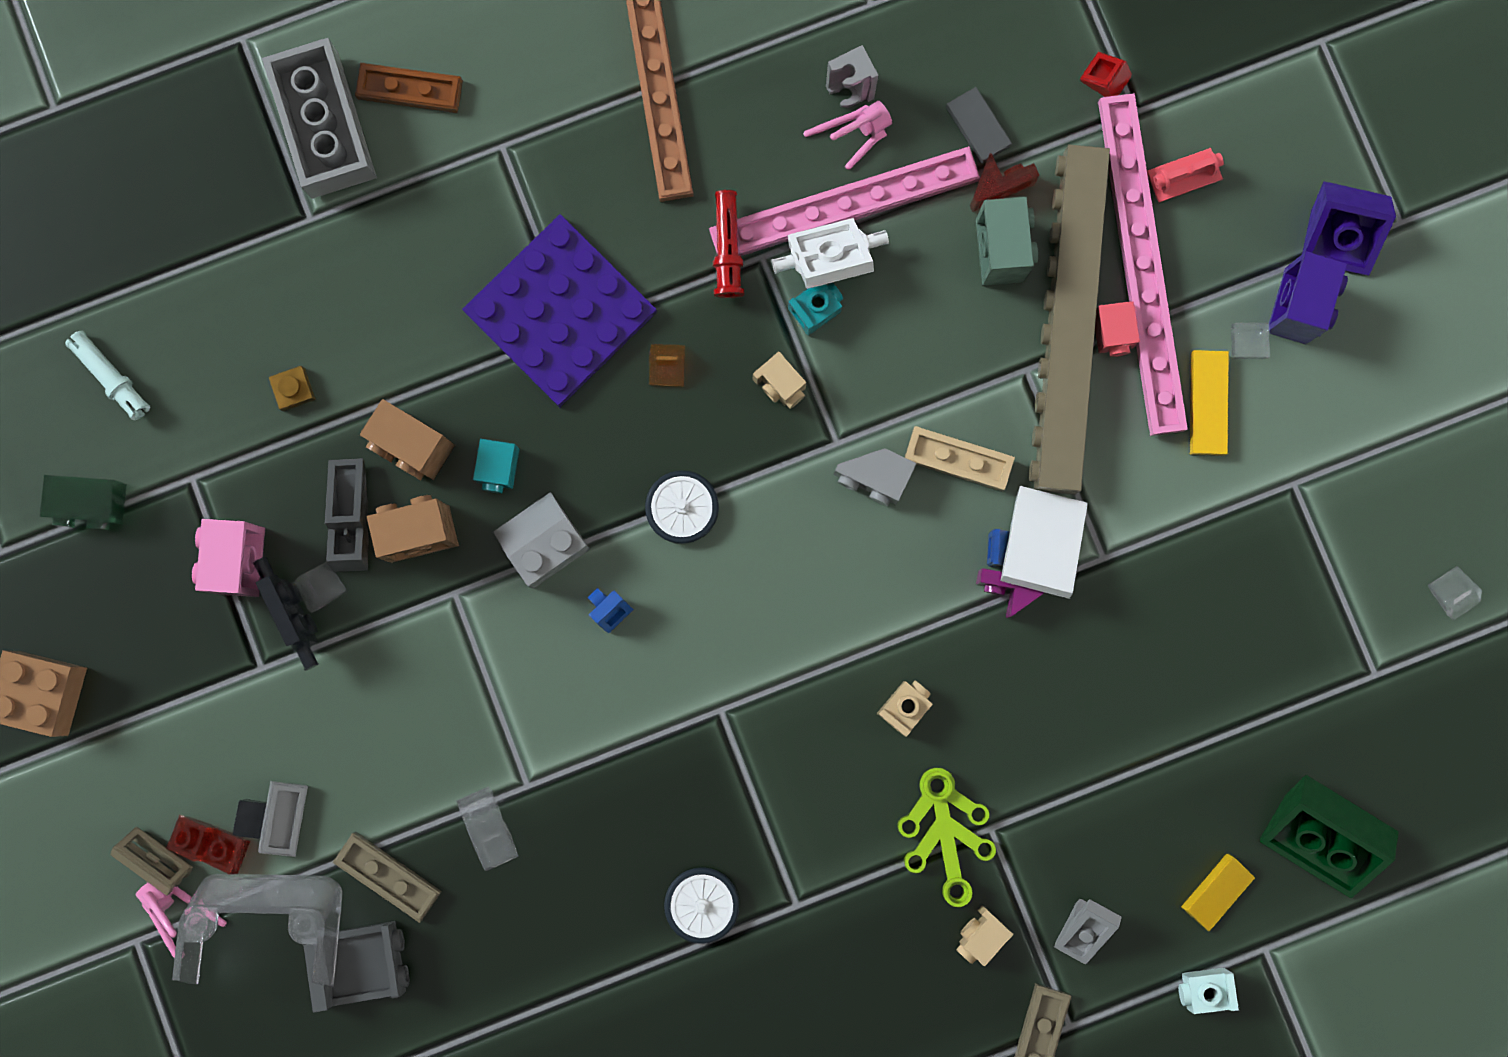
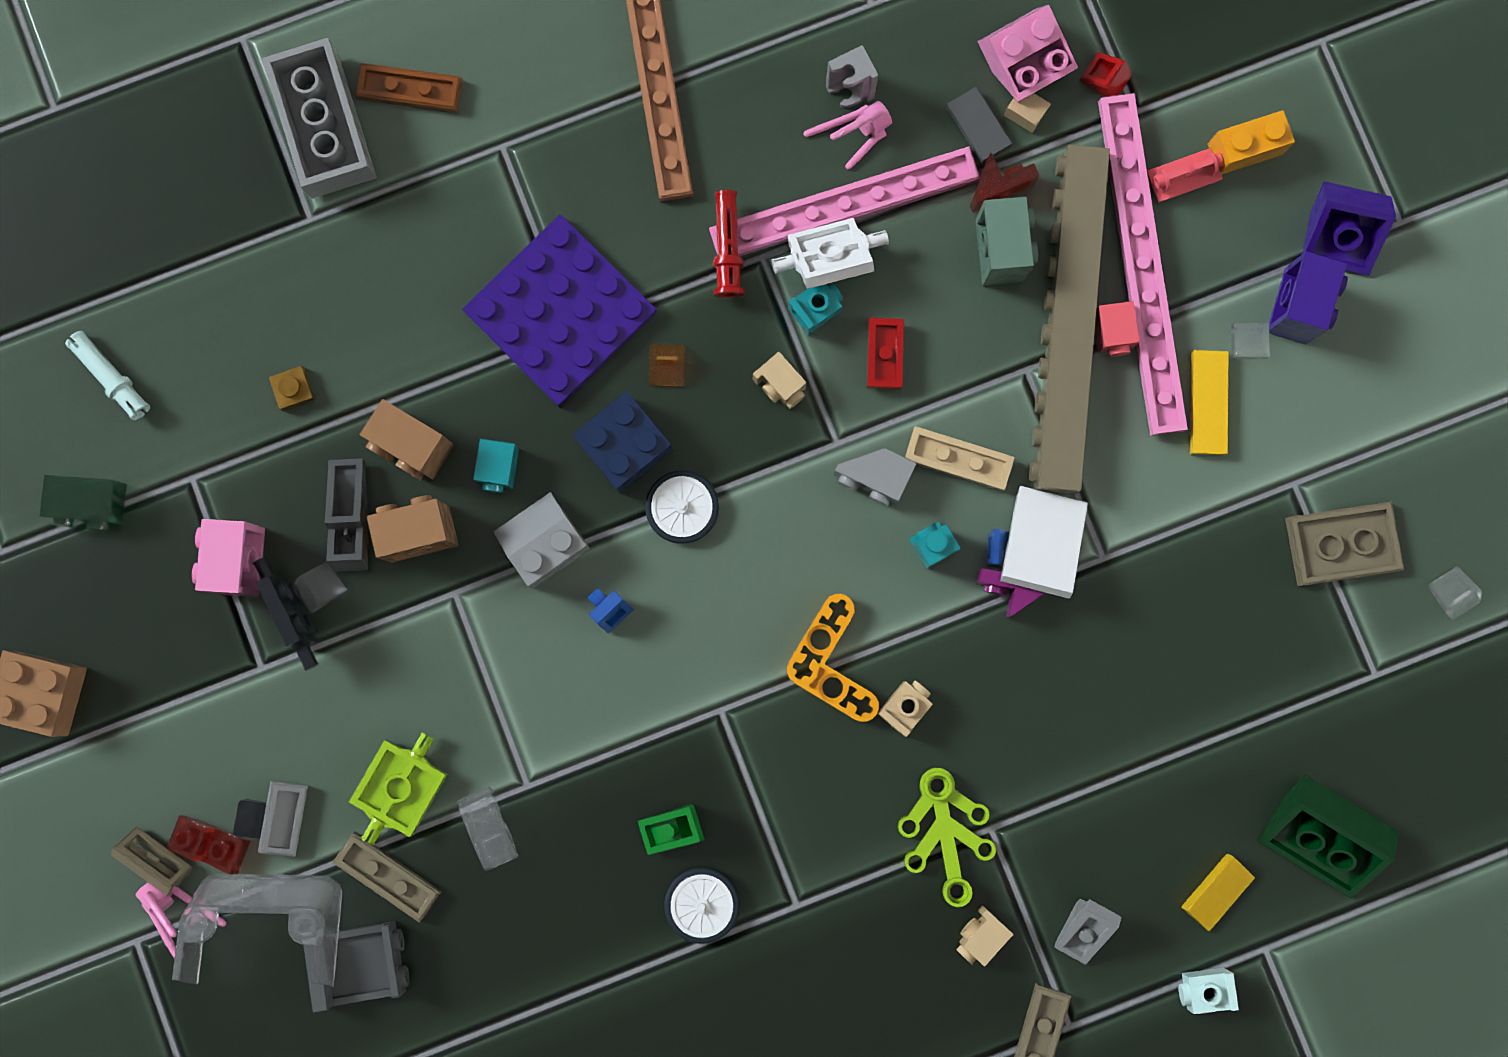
none -> lime plate [349,732,448,845]
none -> dark blue brick [572,391,673,493]
none -> green slope [637,804,705,855]
none -> light orange beam [787,594,879,722]
none -> red plate [867,318,904,390]
none -> teal brick [909,521,960,569]
none -> bright pink slope [977,5,1078,101]
none -> tan slope [1004,93,1051,133]
none -> light orange brick [1207,110,1295,175]
none -> dark tan tile [1285,501,1405,587]

